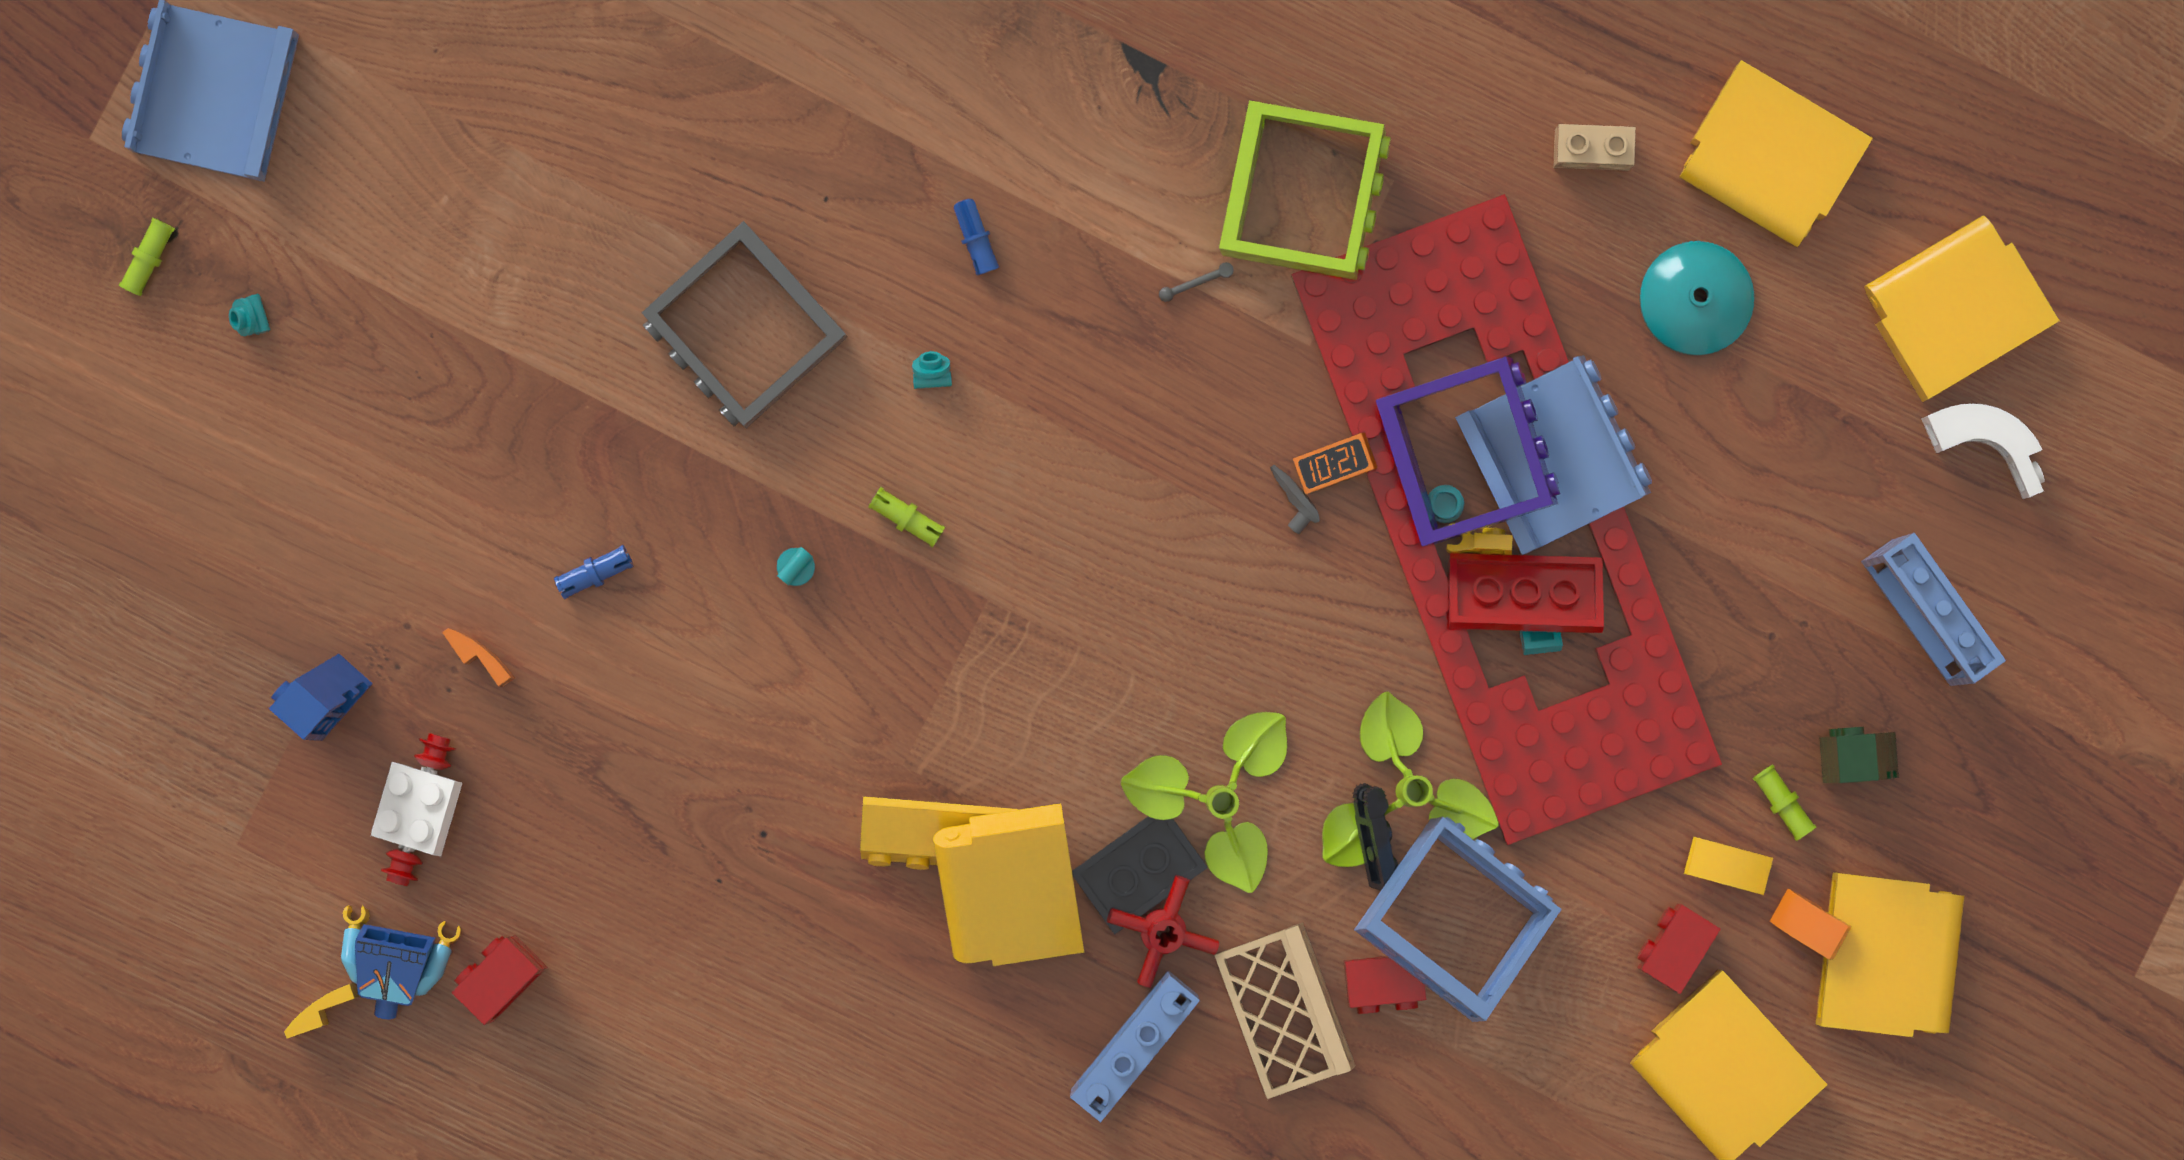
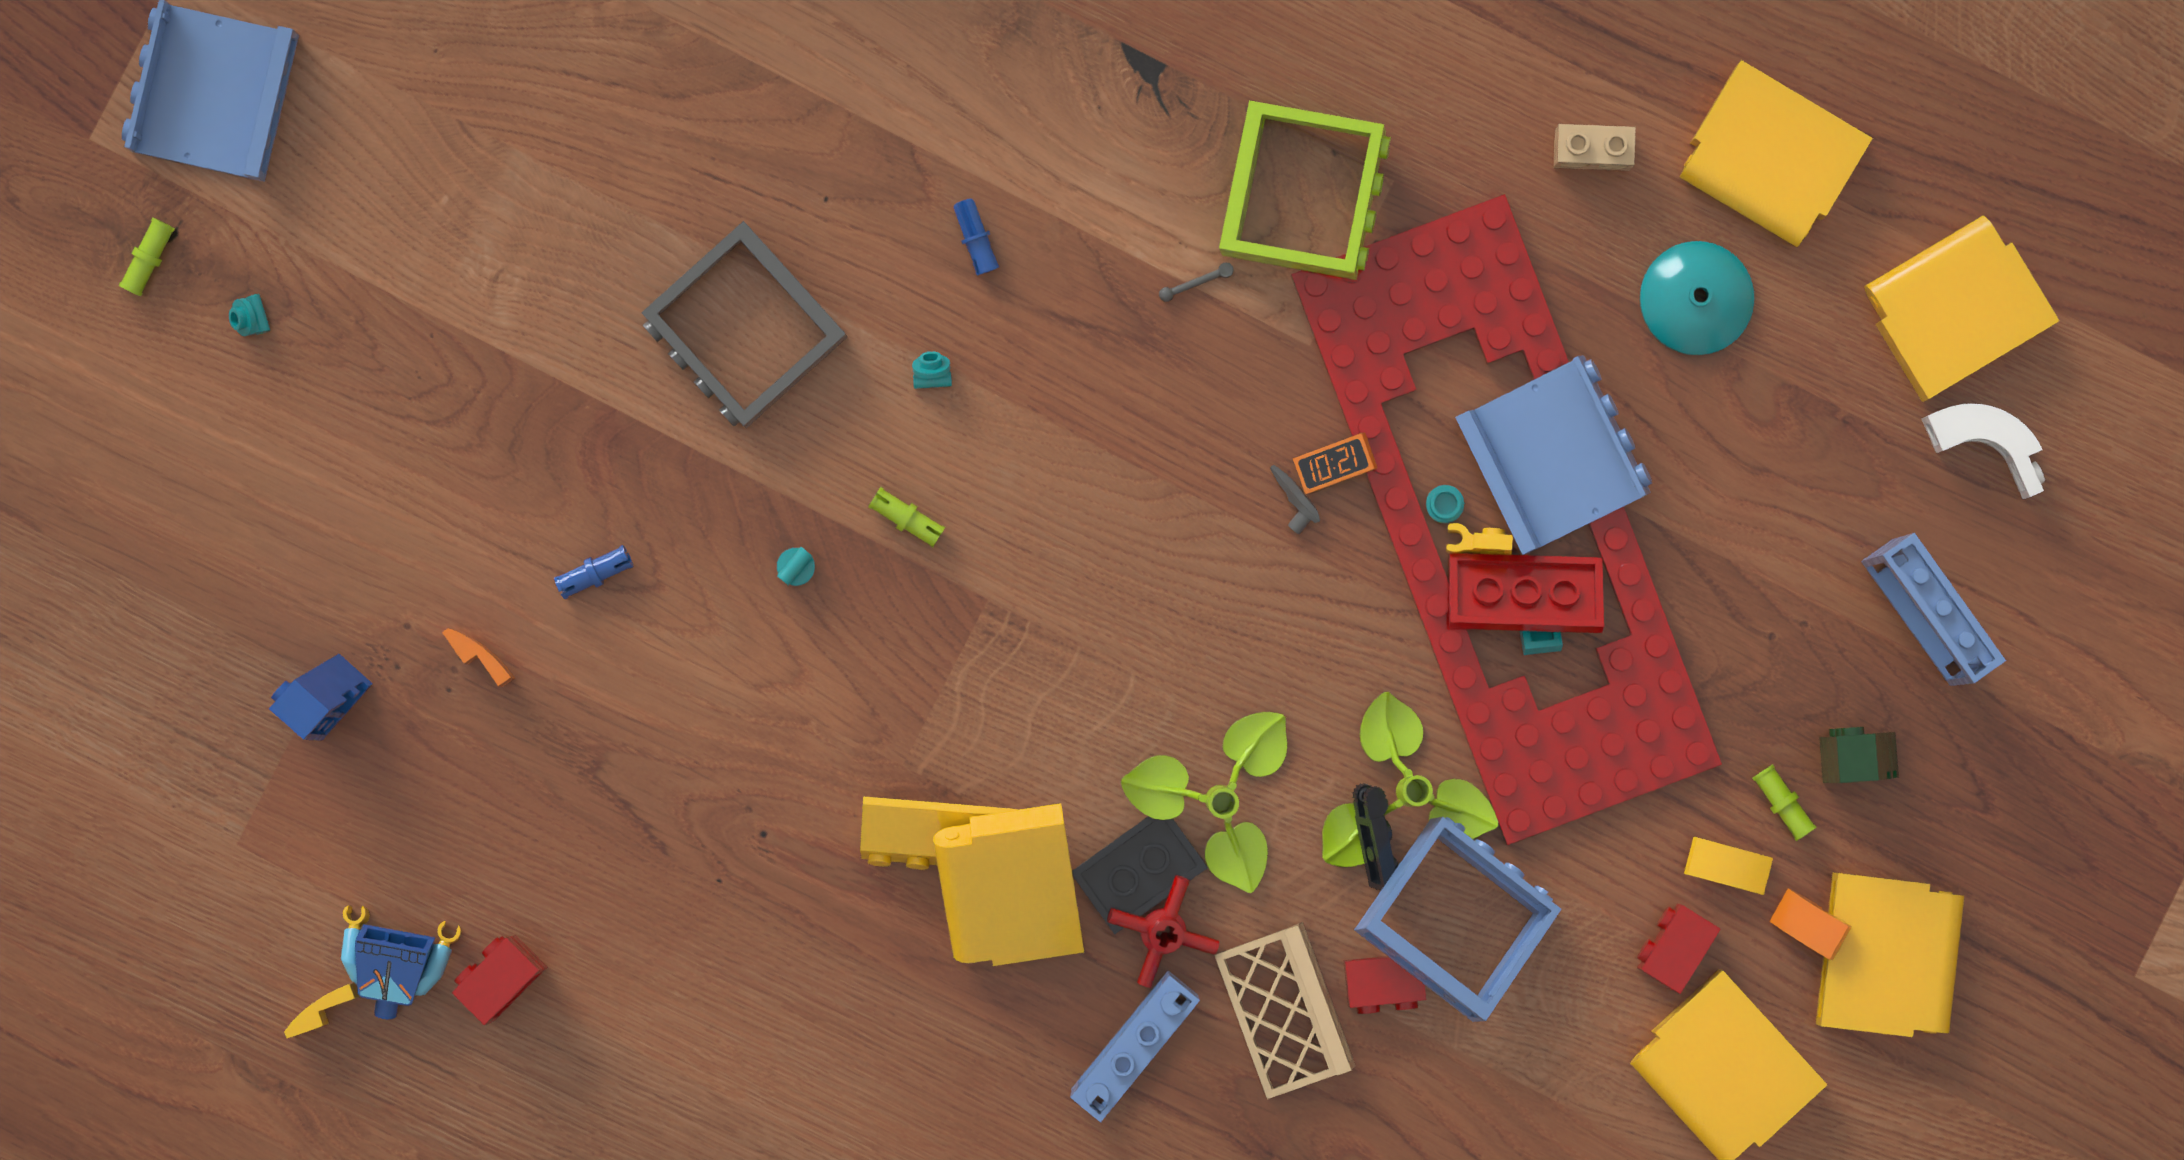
white plate [371,733,462,886] -> none
dark purple window [1376,357,1561,546] -> none

